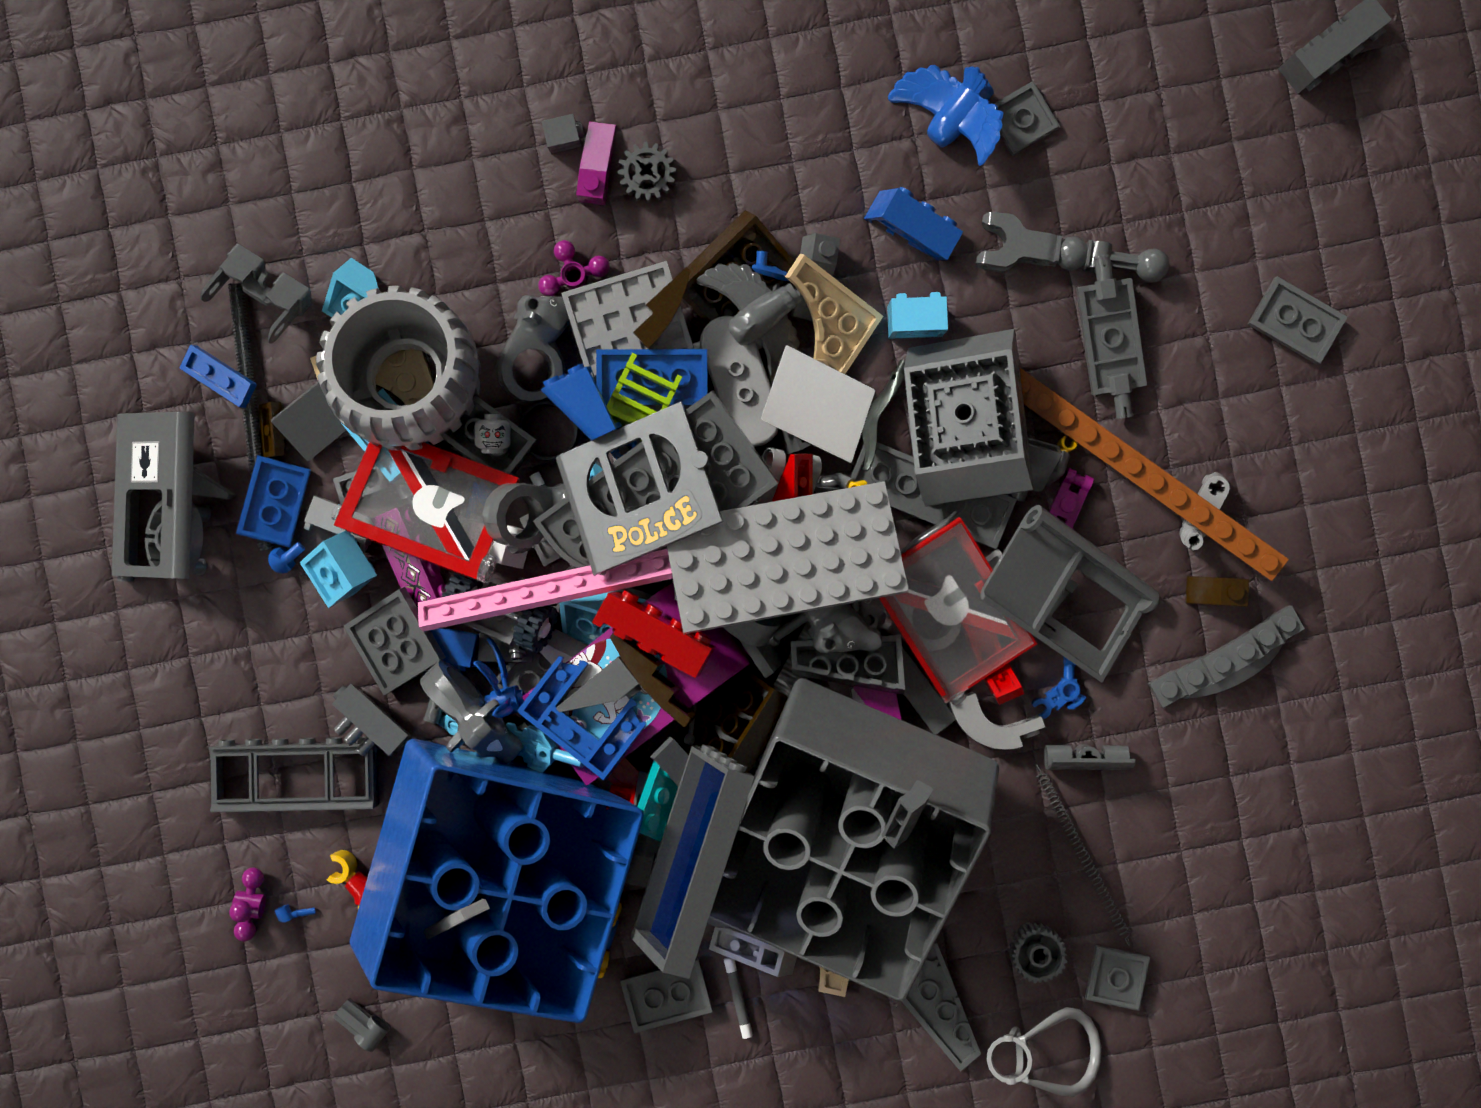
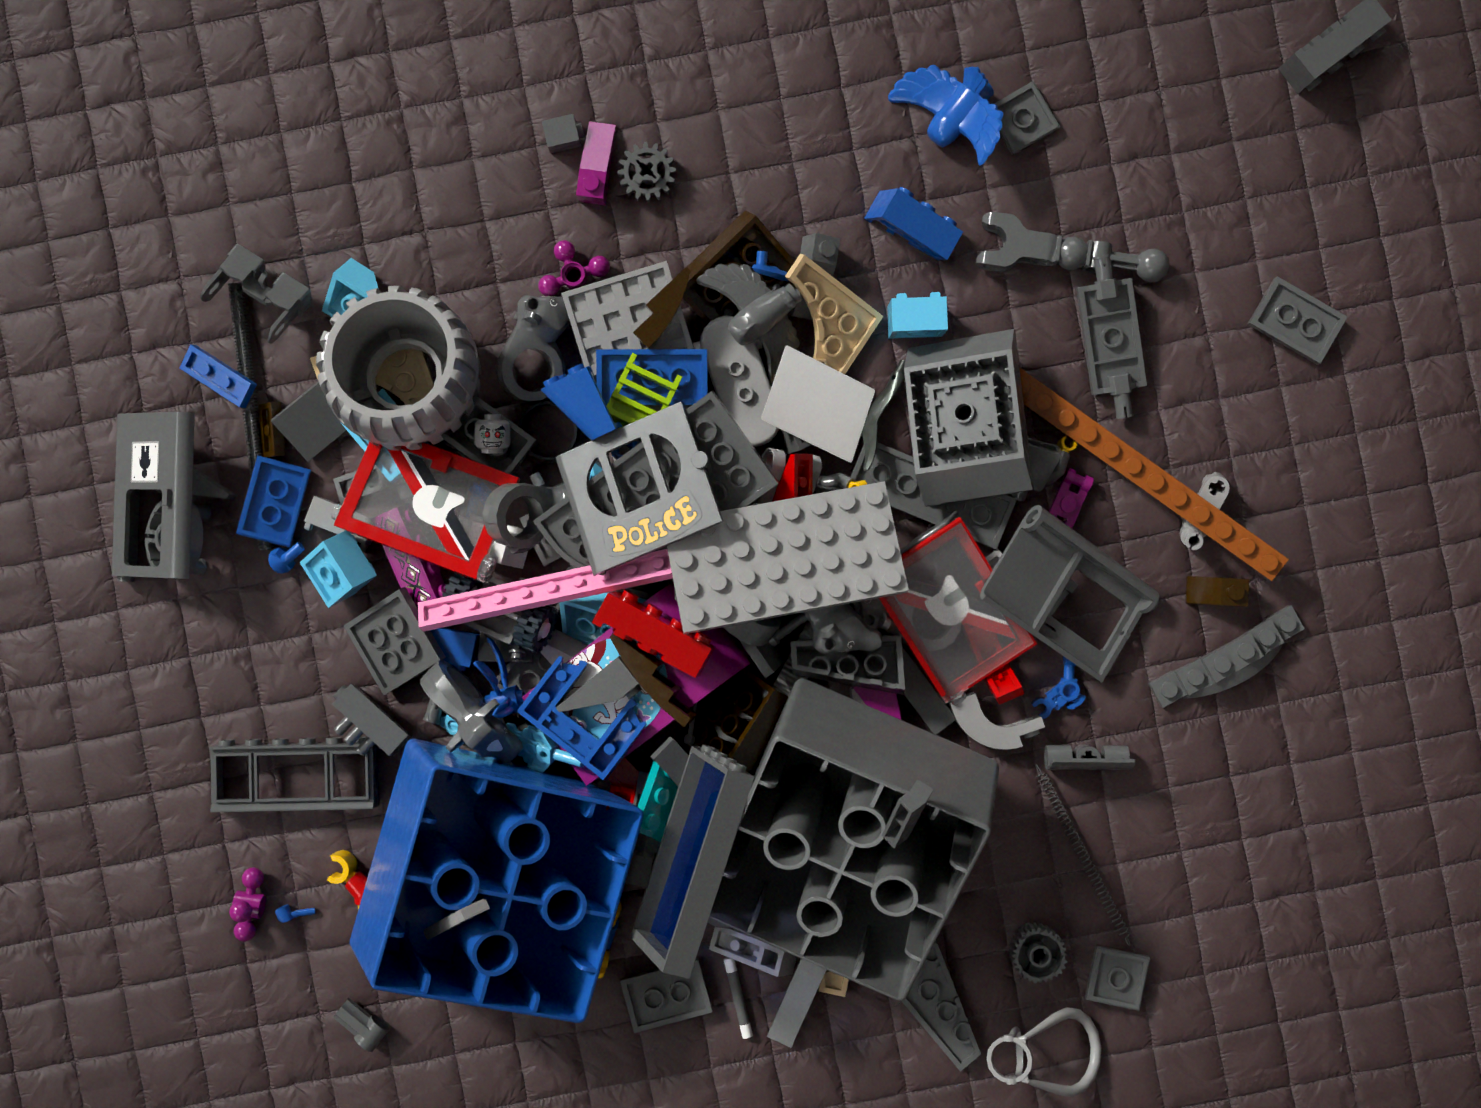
none -> dark grey slope [767,959,826,1048]

